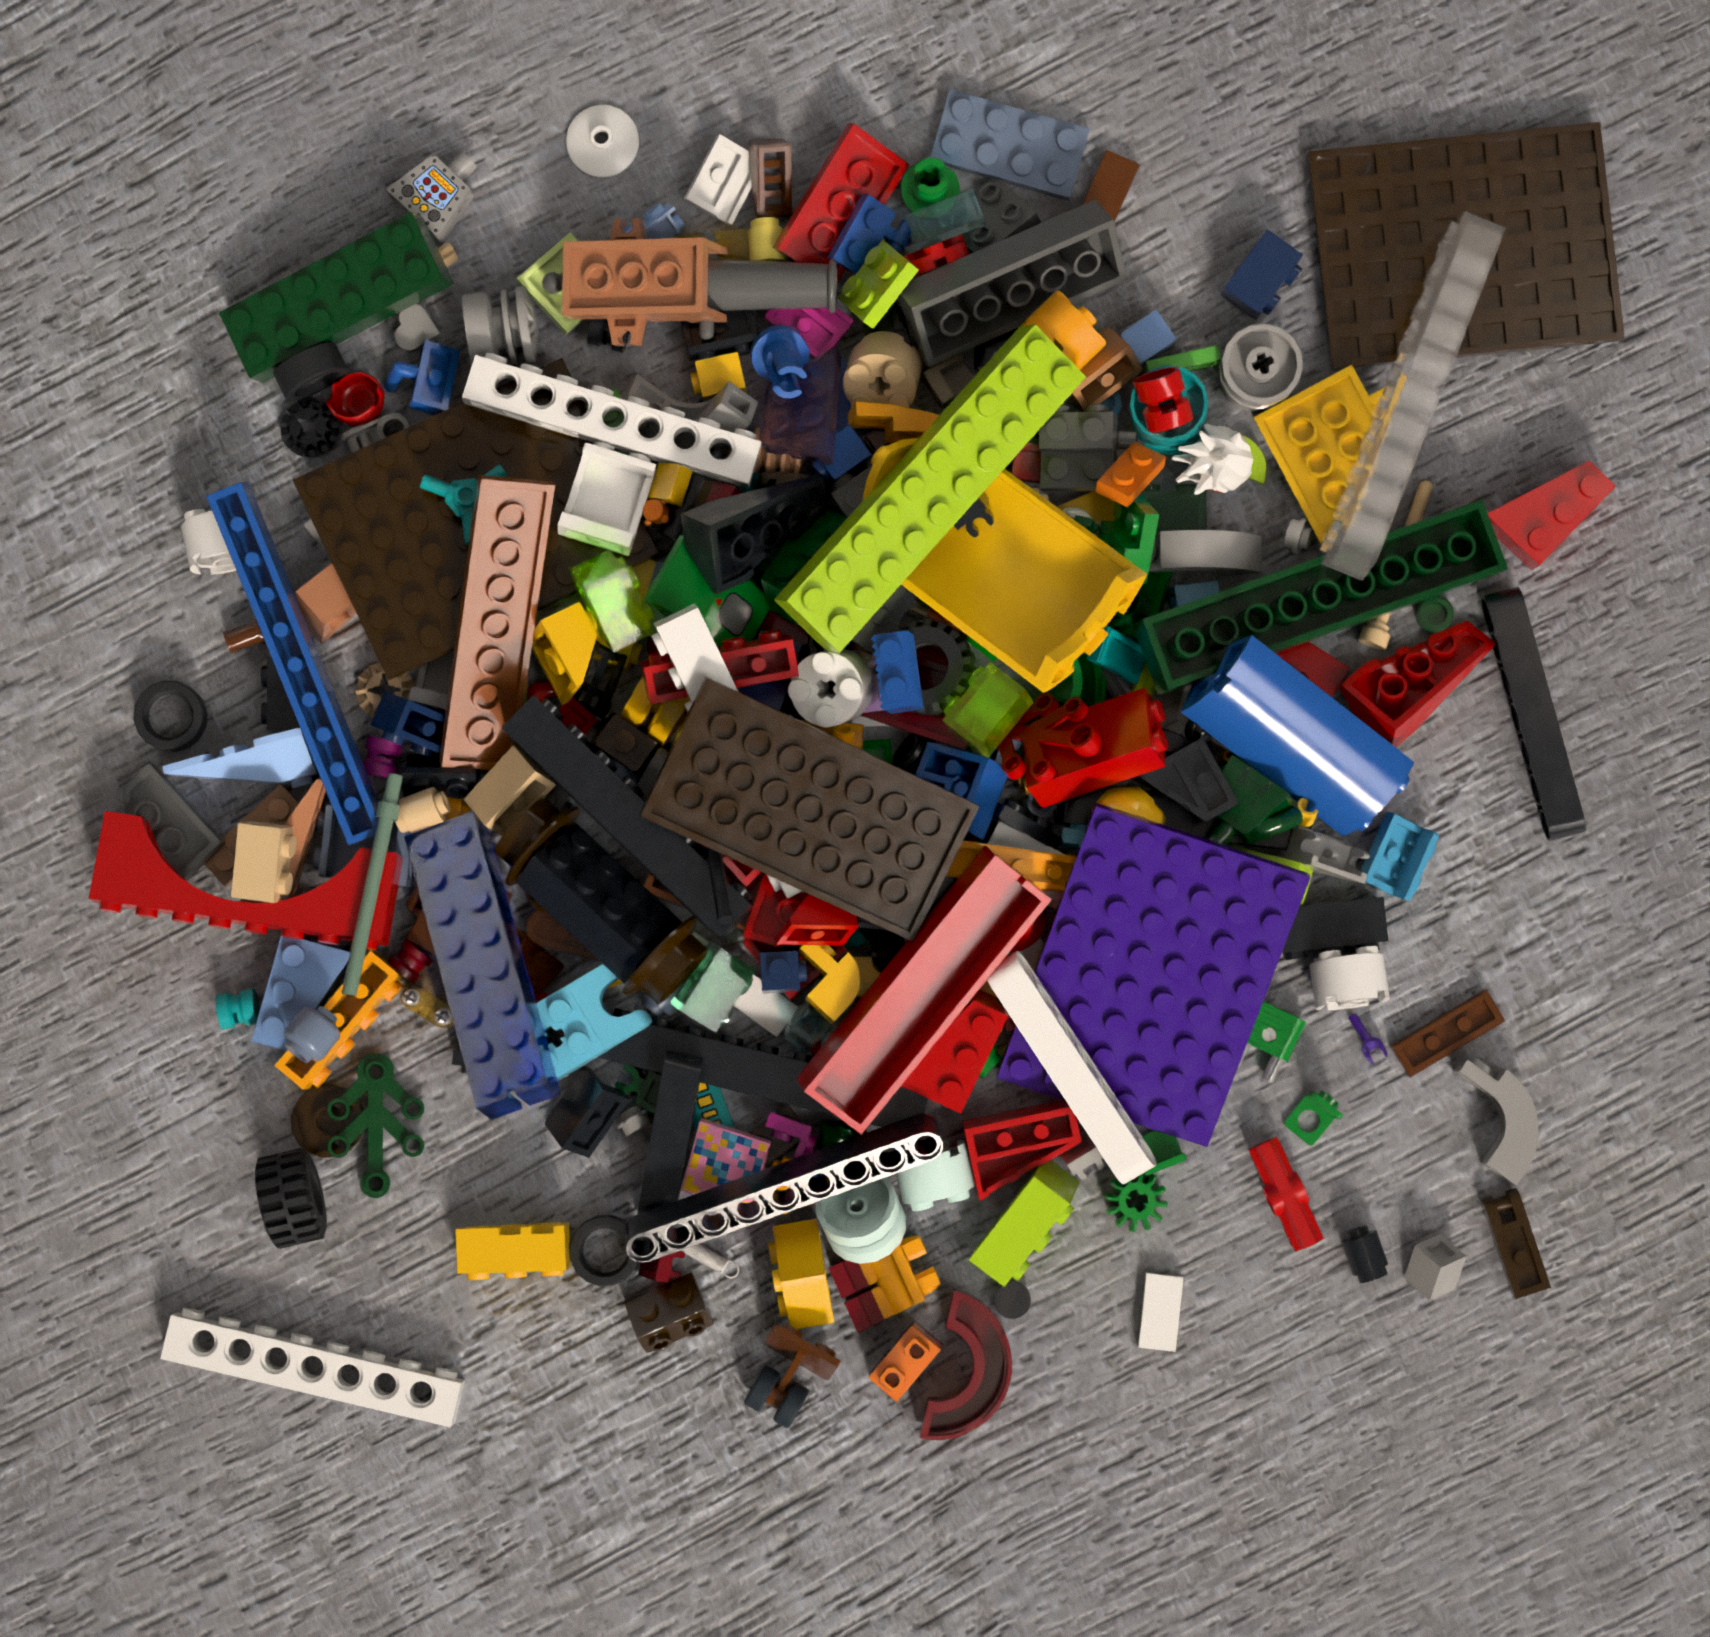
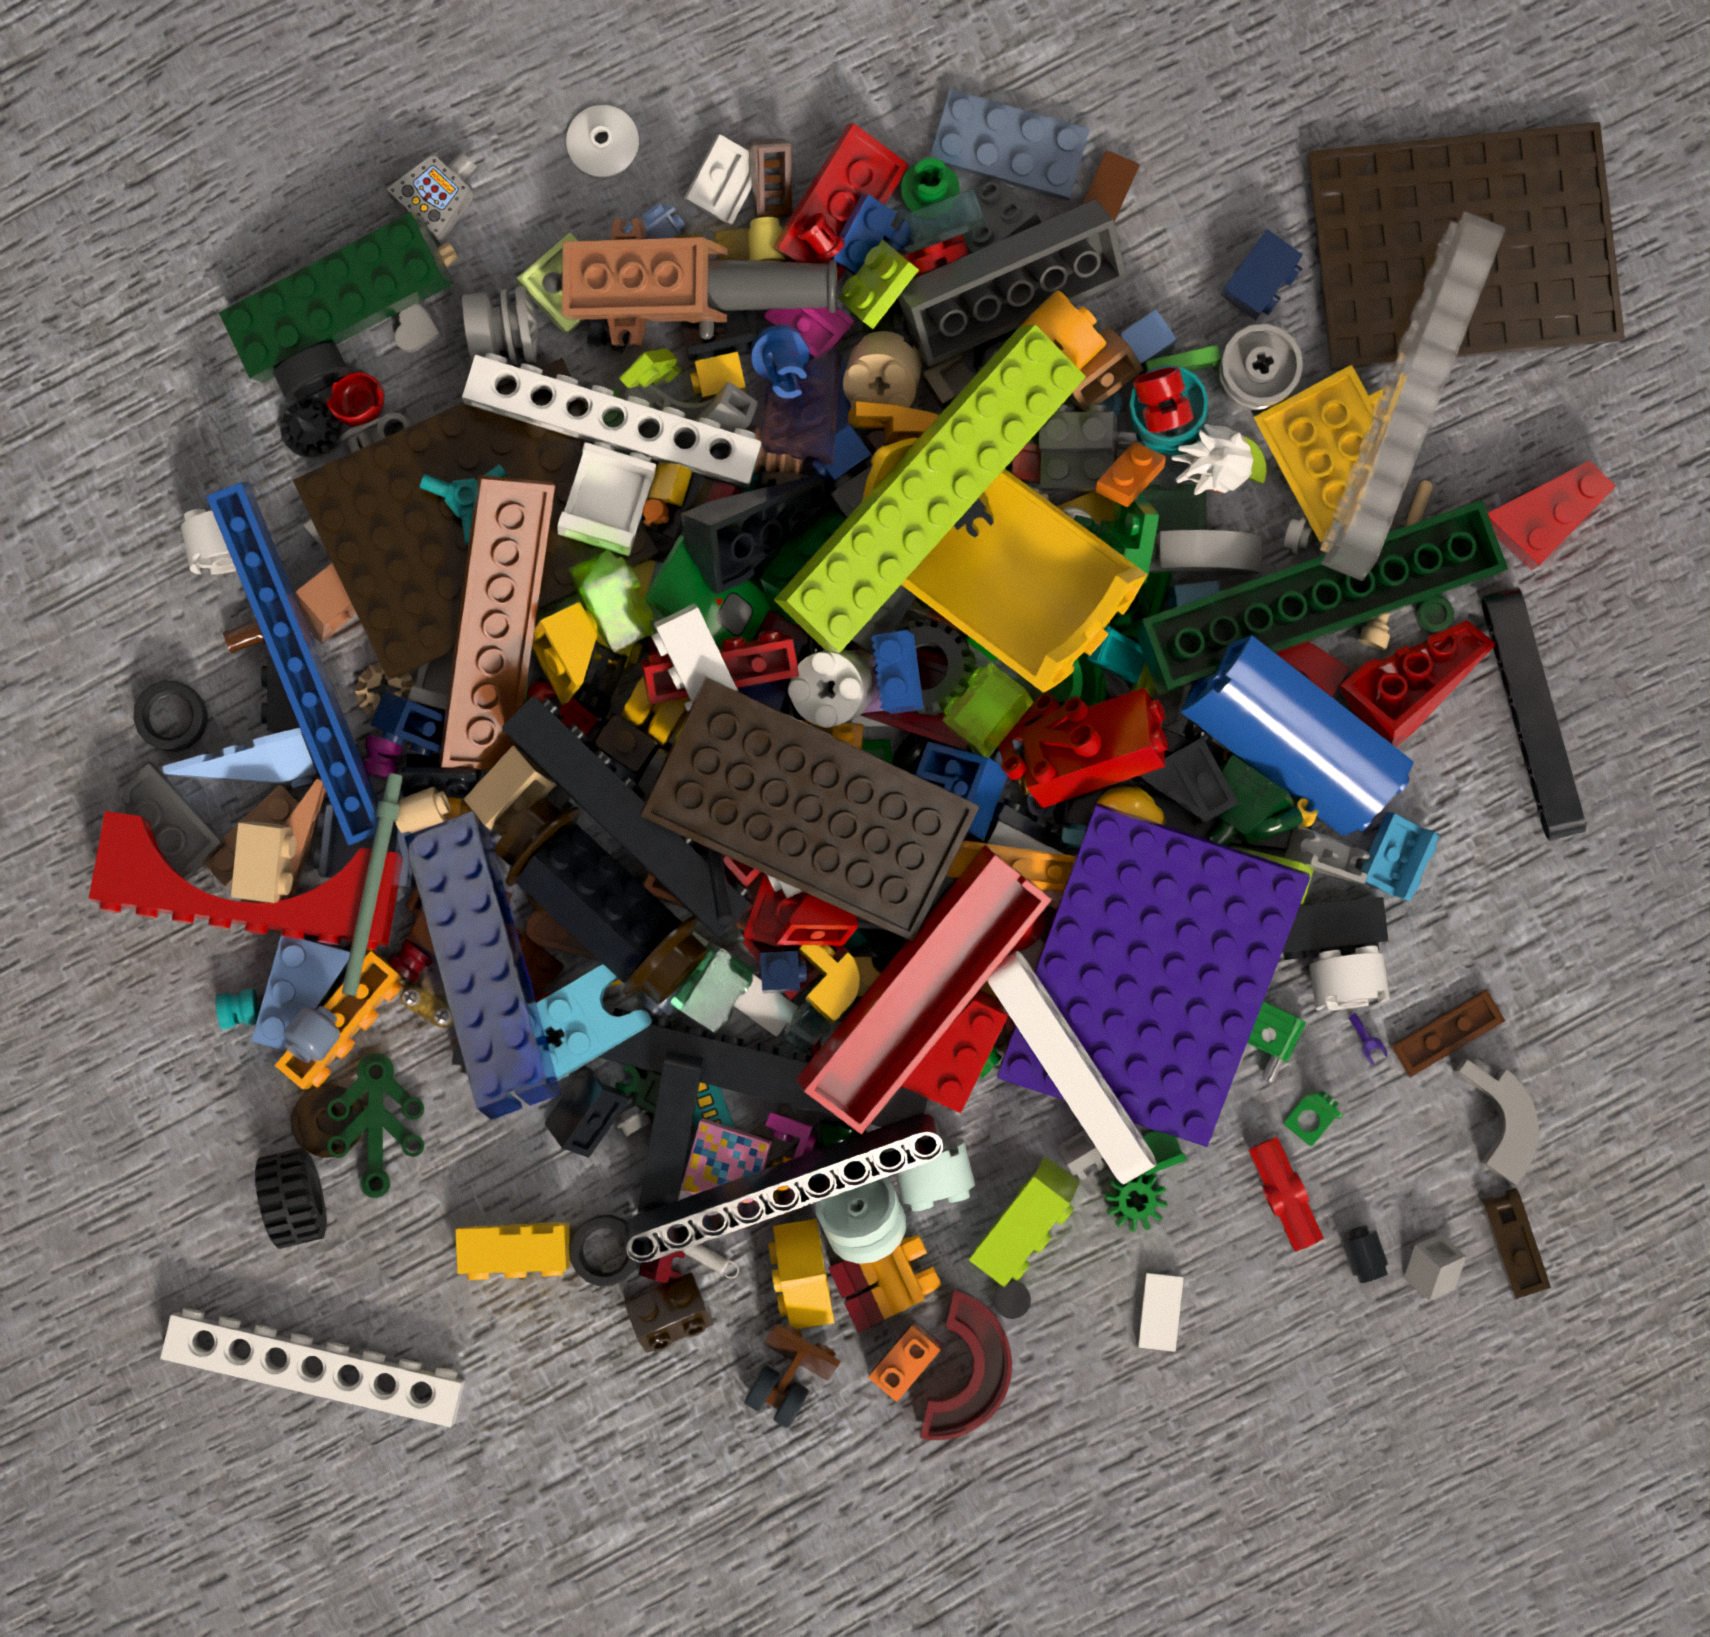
blue plate [384,340,460,416] -> none
red wedge [962,1100,1082,1201] -> none
none -> lime hinge [619,348,682,388]
none -> red bush [796,213,845,263]

